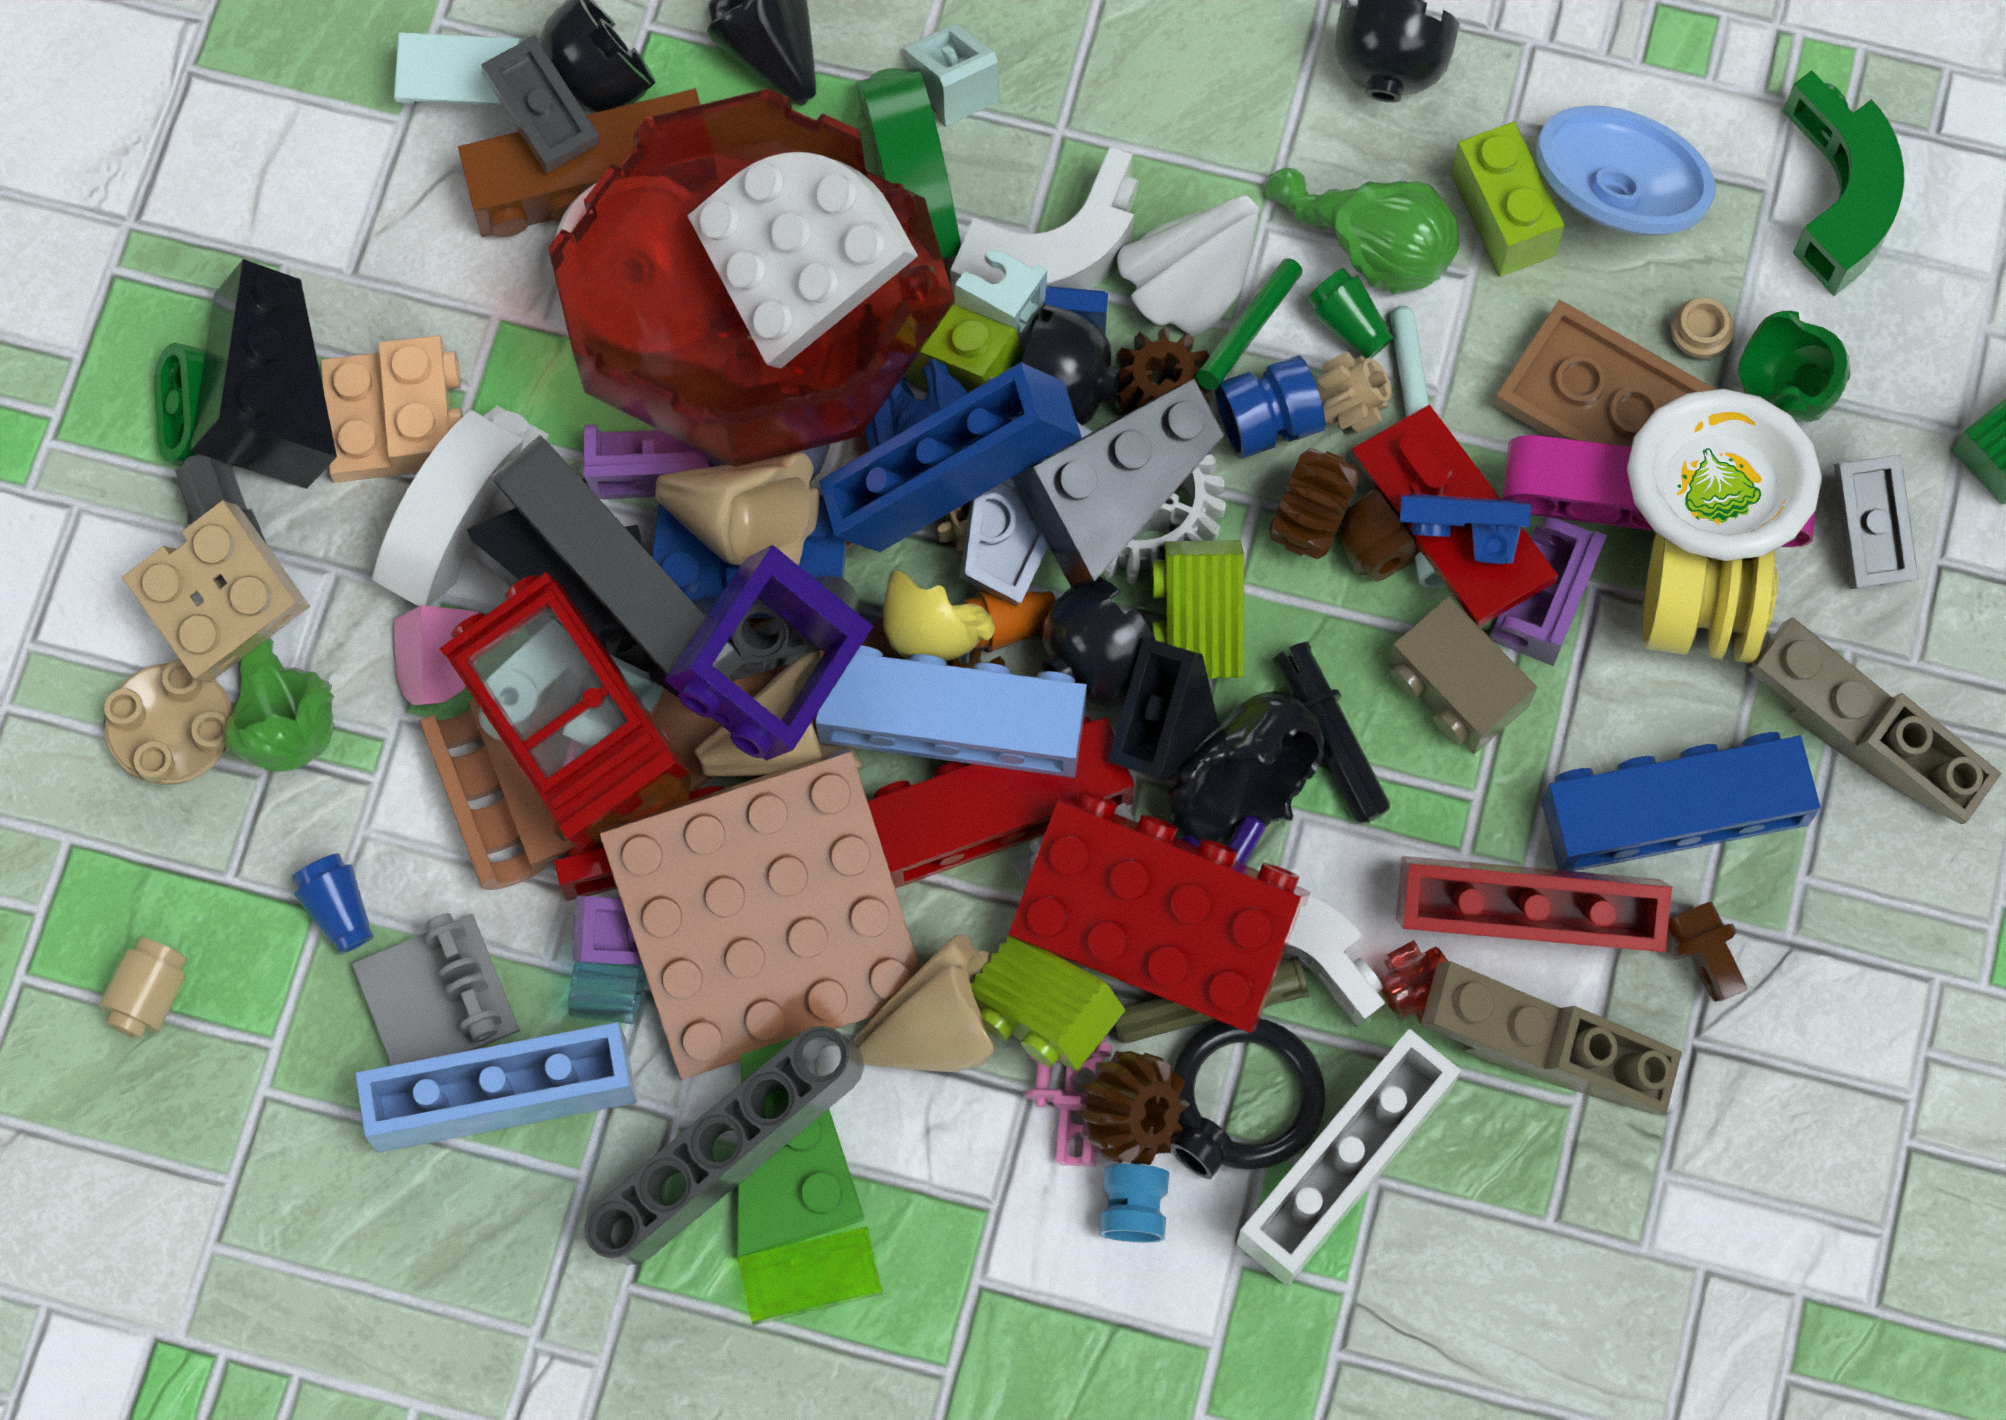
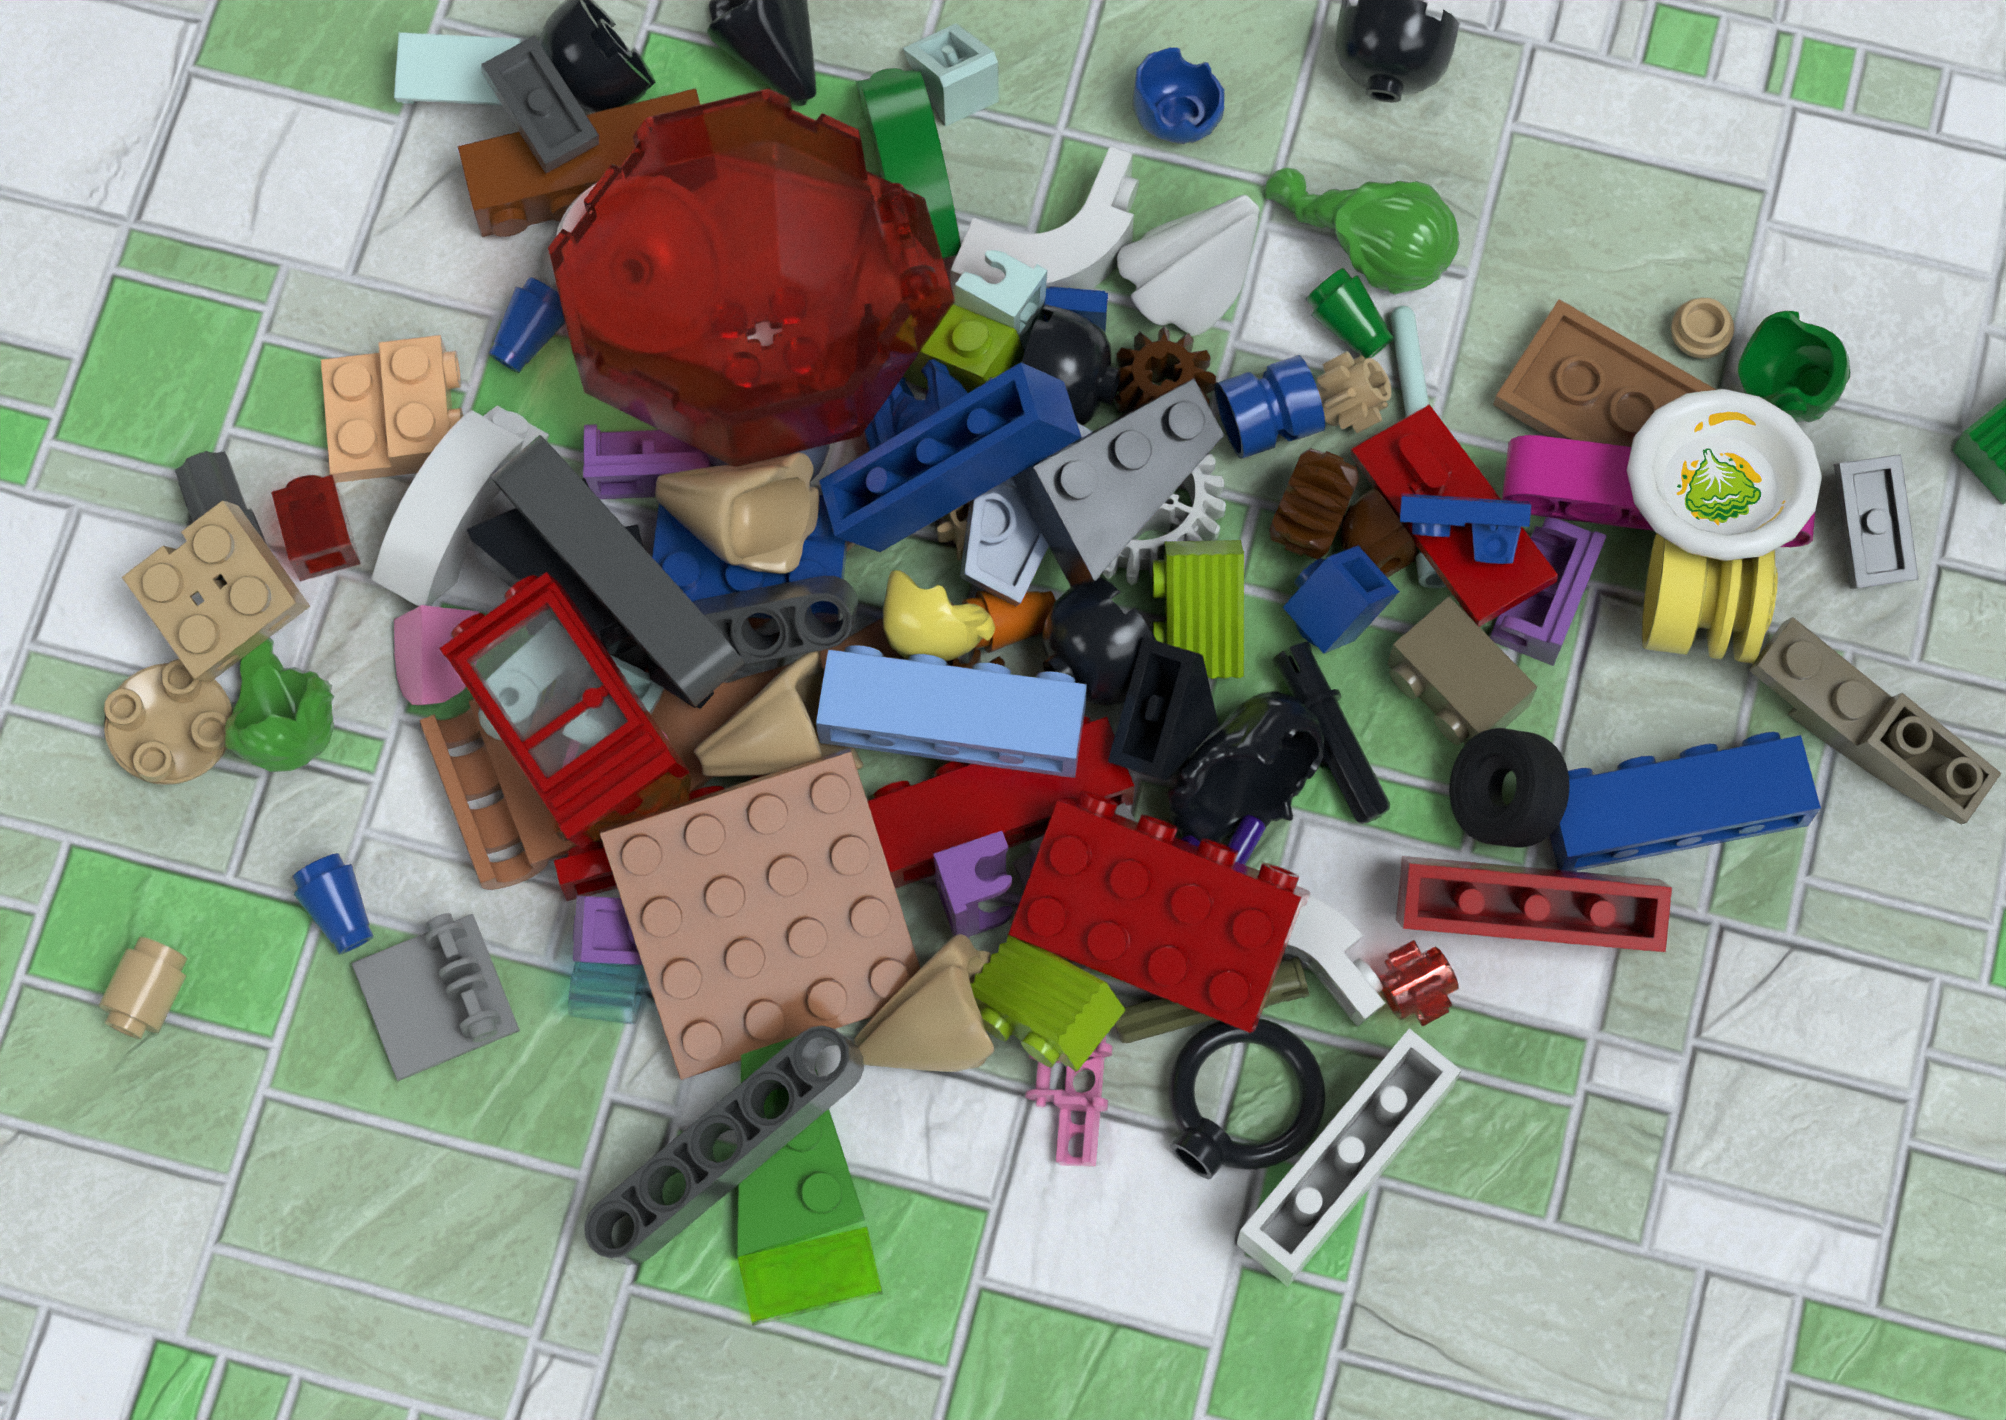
green plate [154,343,205,464] -> none
black wedge [190,259,337,489] -> none
light blue brick [355,1022,637,1153] -> none
dark purple window [664,544,873,761] -> none
white plate [687,152,918,369] -> none
reddish brown gear [1075,1051,1190,1165] -> none
dark azure wheel [1099,1164,1169,1243] -> none
green bar [1196,258,1303,390] -> none
dark tan slope [1420,961,1682,1114] -> none
lime brick [1451,121,1565,277] -> none
light blue dish [1536,106,1715,236] -> none
reddish brown piece [1668,901,1748,1002] -> none
green arch [1782,70,1904,296] -> none
none -> clear red brick [271,475,361,581]
none -> blue cone [488,277,568,373]
none -> medium lavender hinge [933,831,1013,939]
none -> blue hair [1133,47,1225,144]
none -> blue brick [1283,545,1400,654]
none -> black tyre [1449,728,1570,848]

